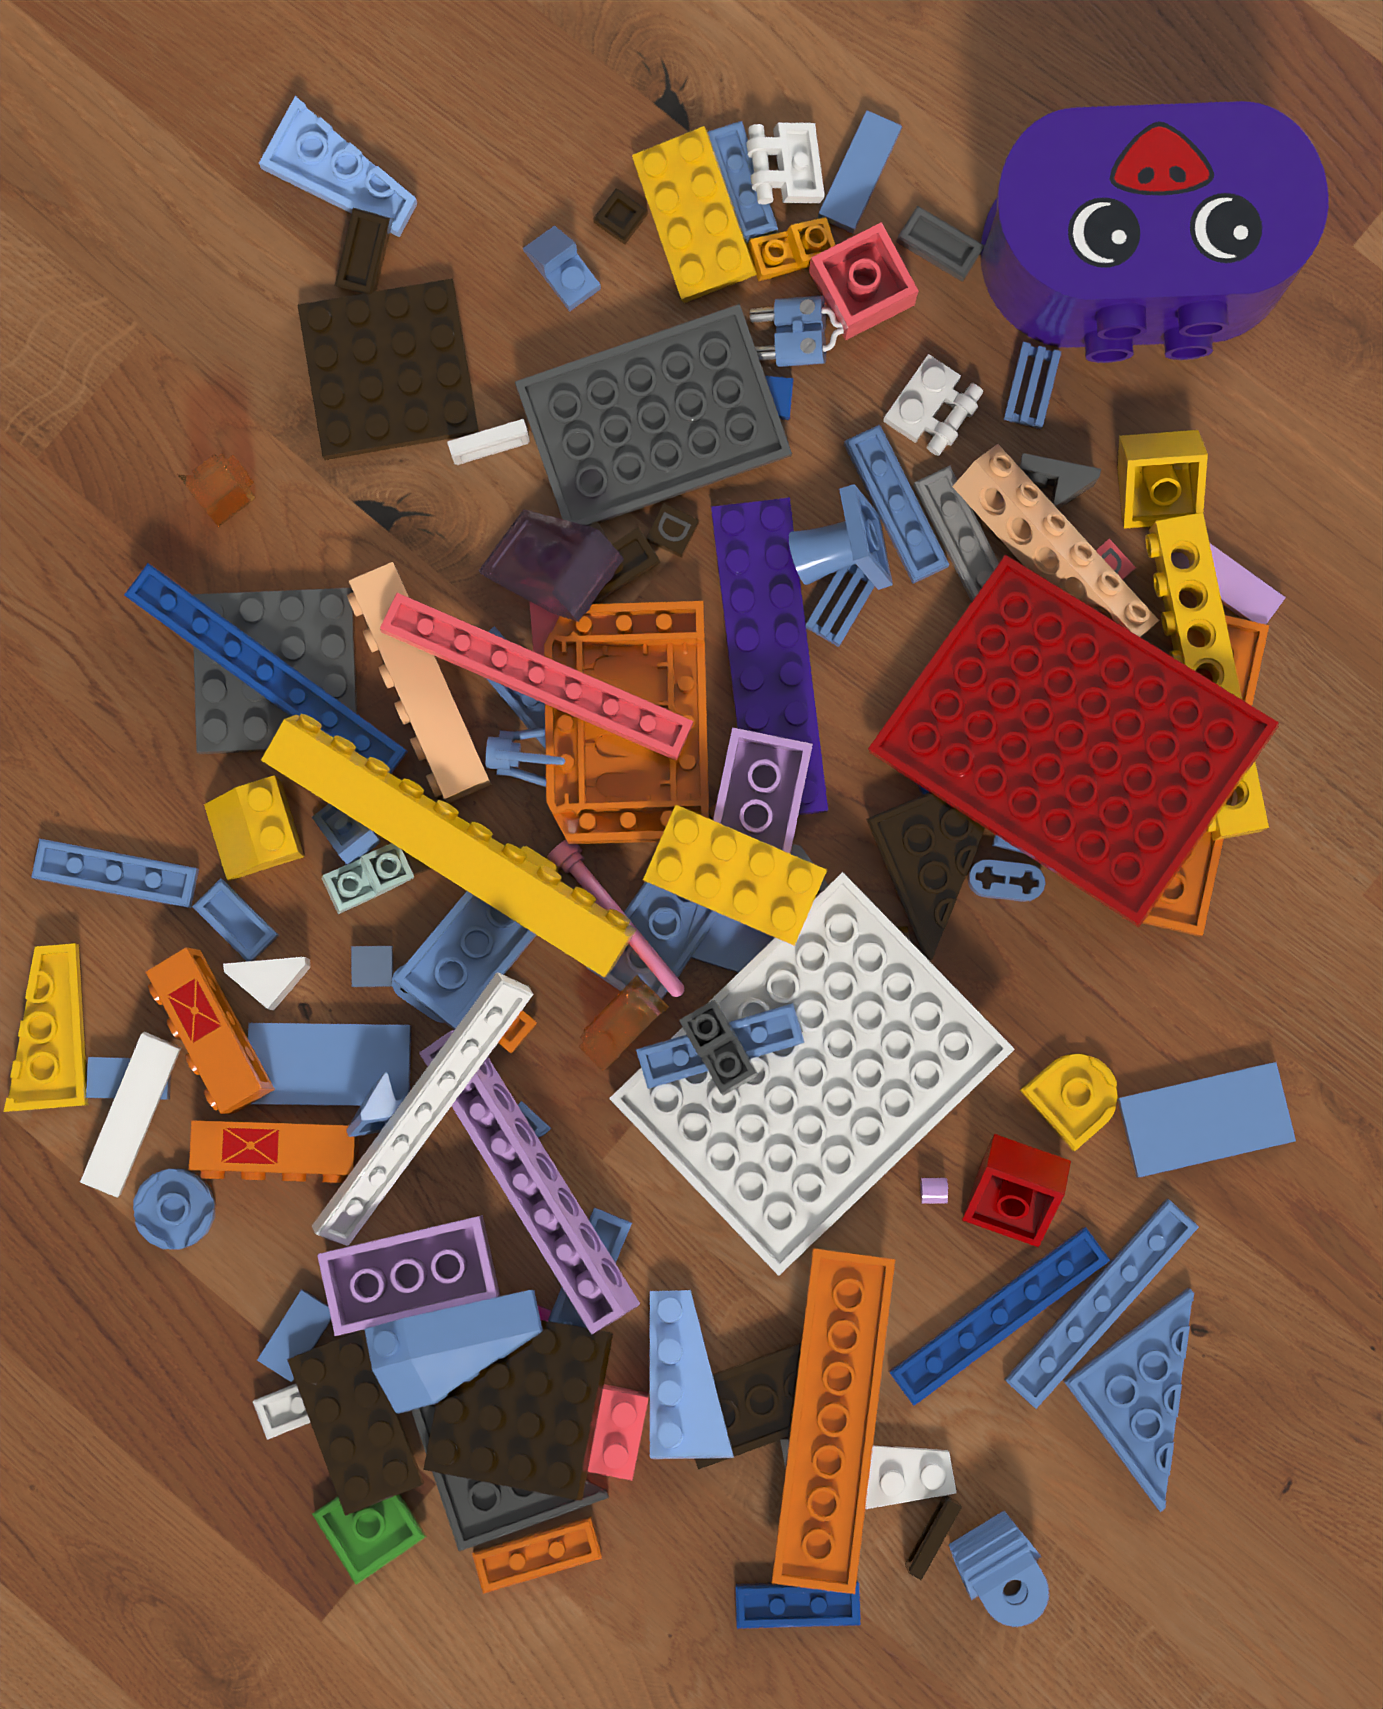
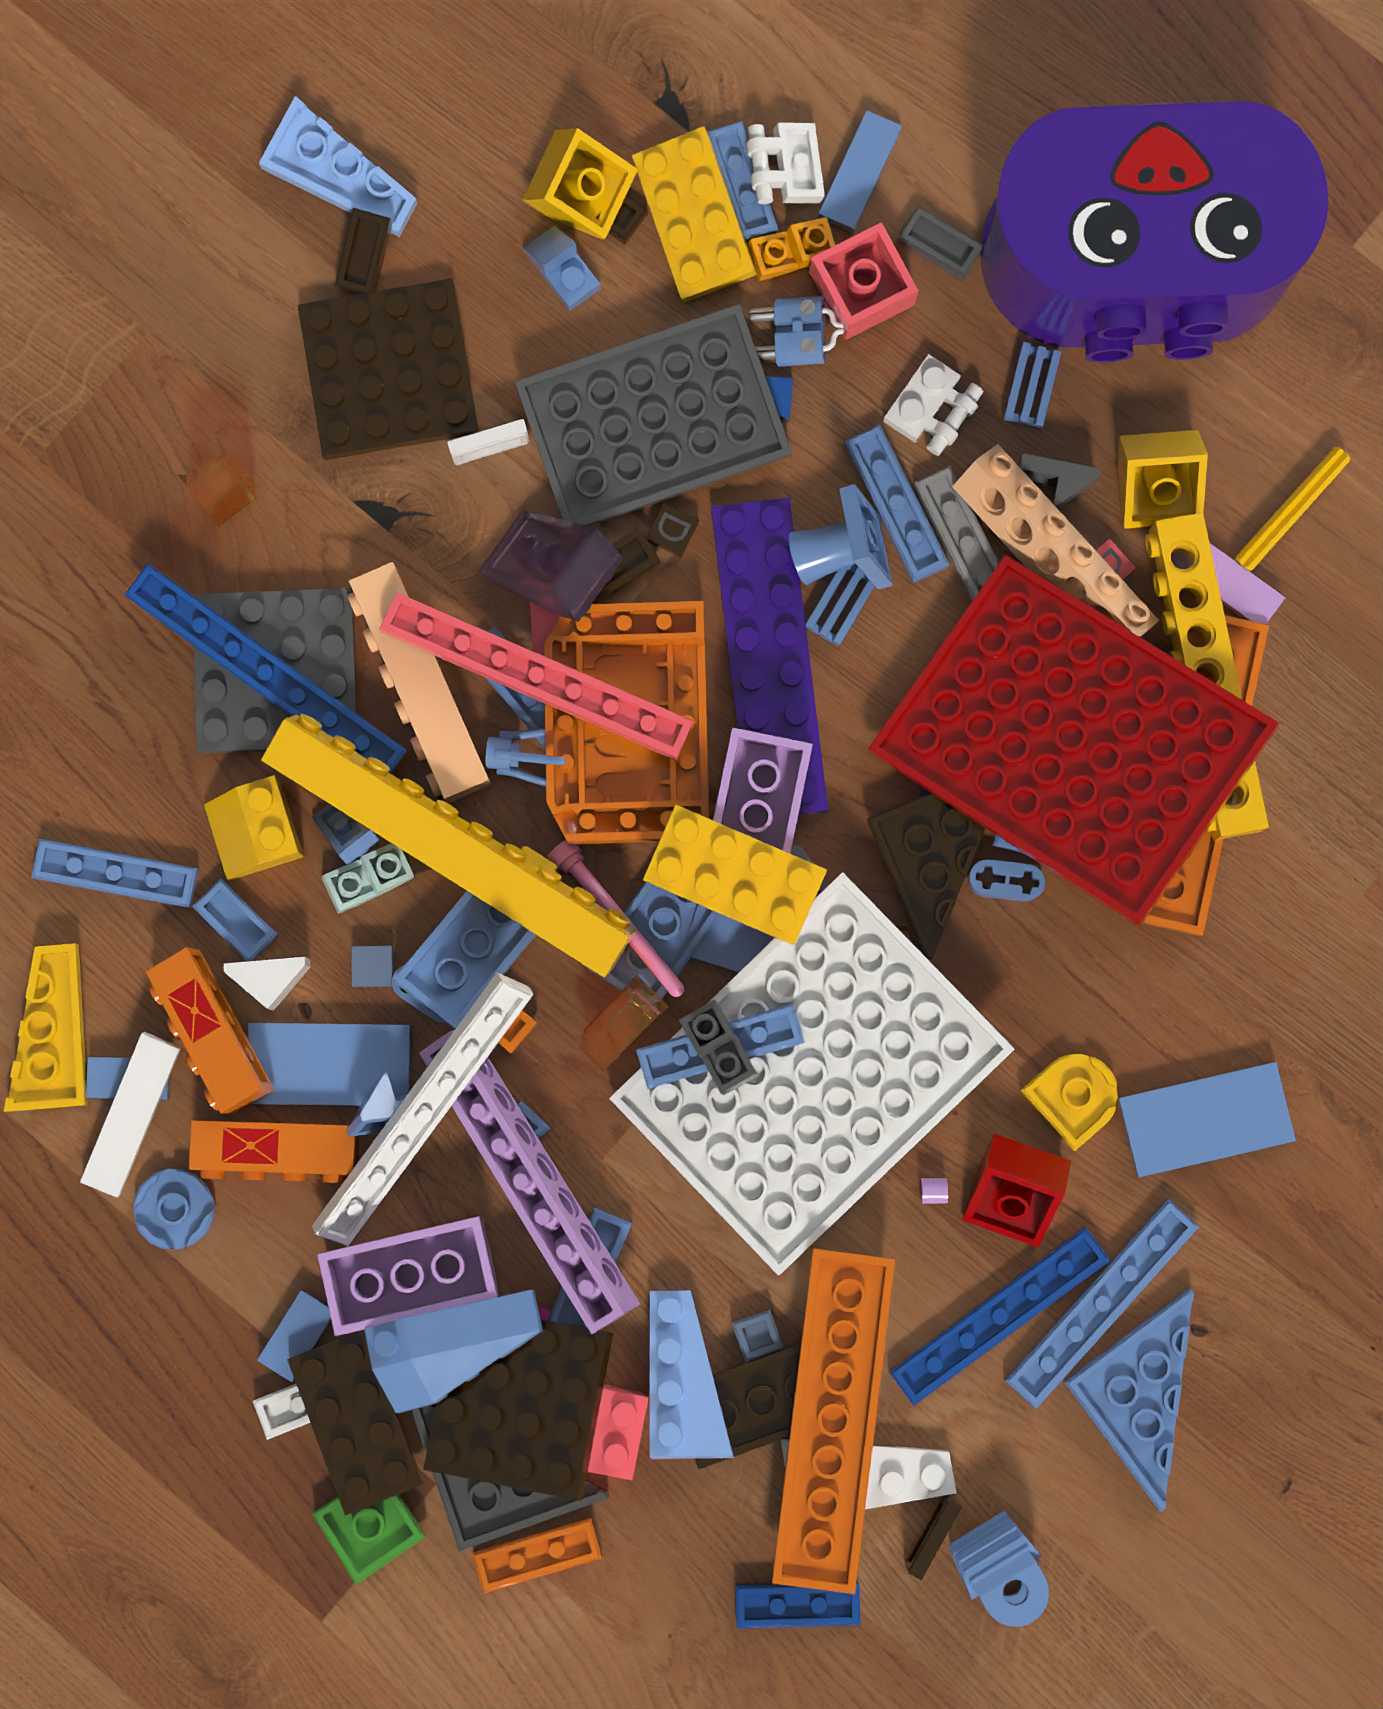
none -> yellow slope [522,128,638,239]
none -> sand blue tile [731,1309,784,1362]
none -> yellow axle [1234,446,1350,572]

